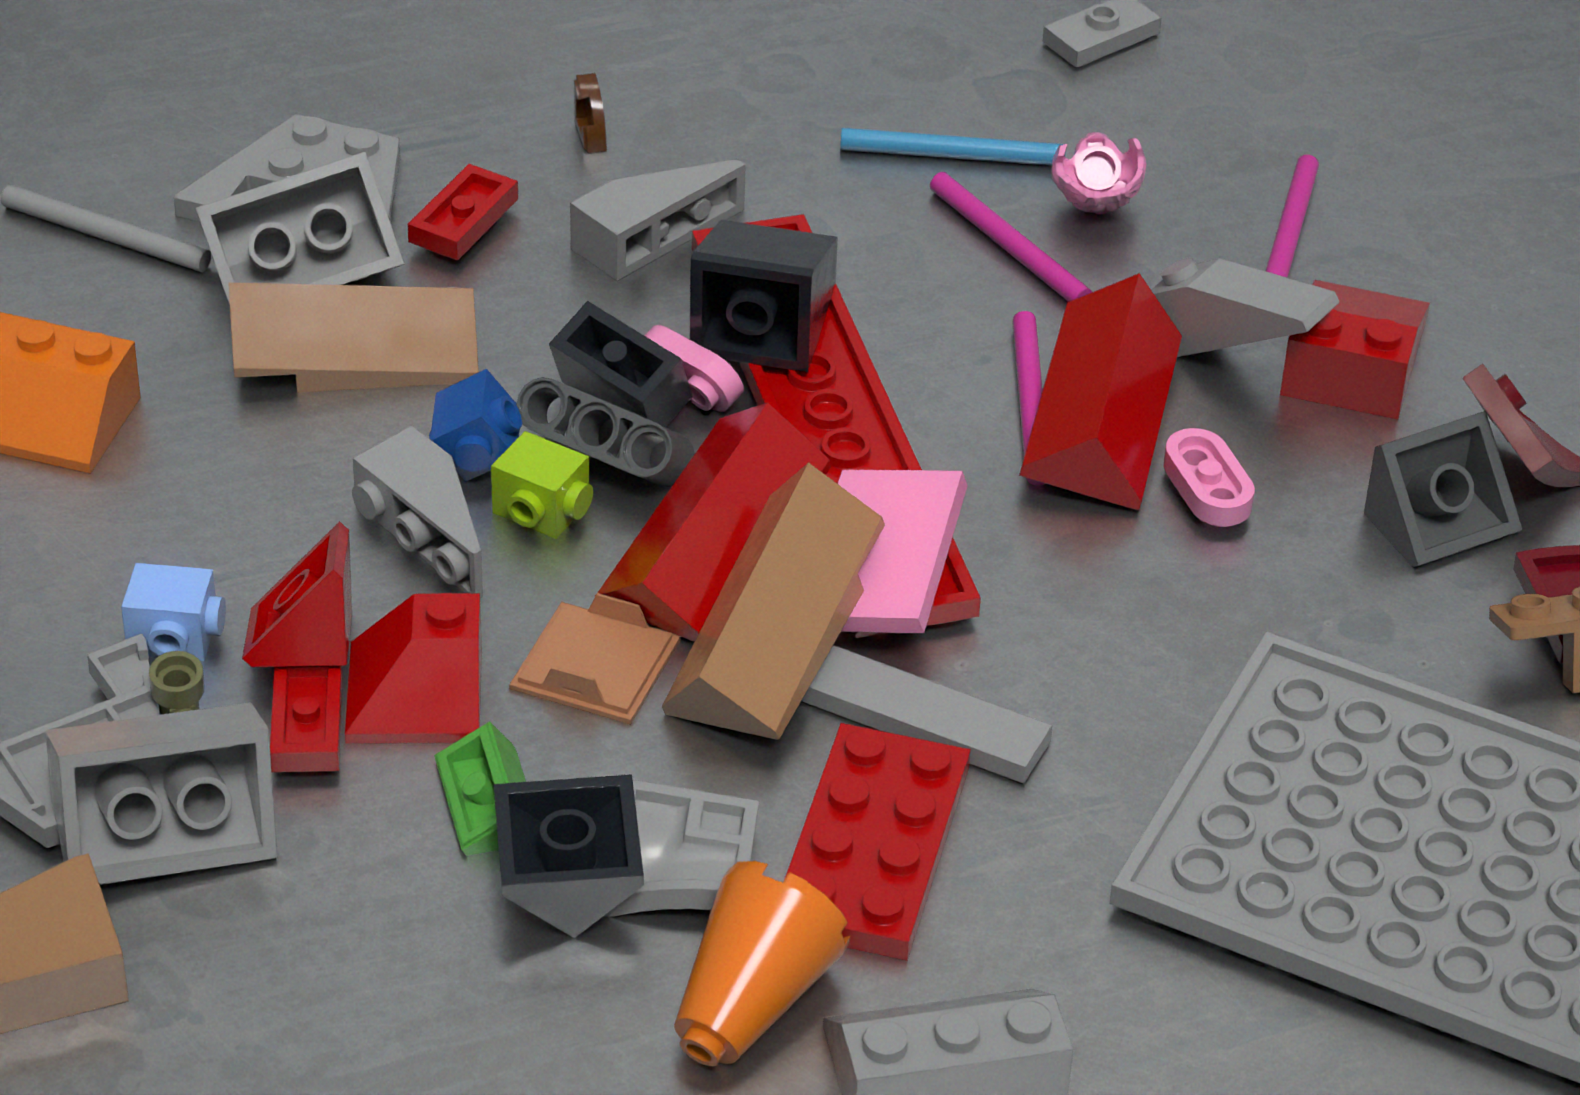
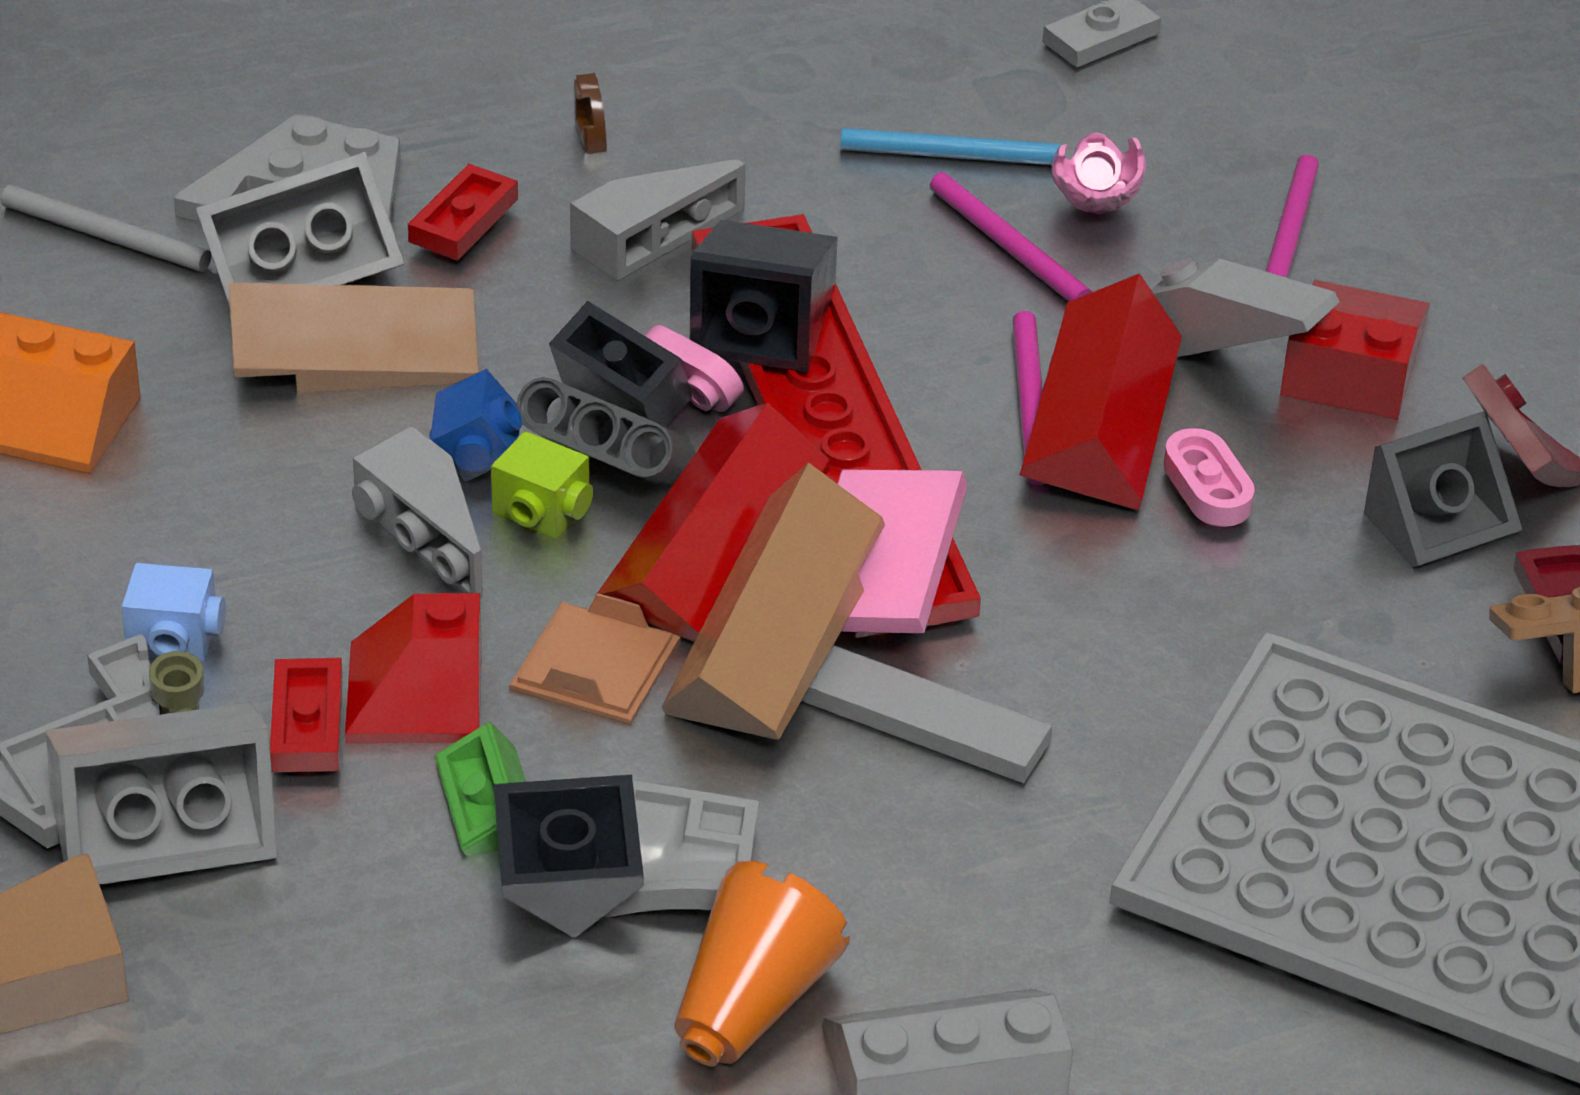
red slope [242,521,352,667] -> none
red plate [784,723,971,961] -> none

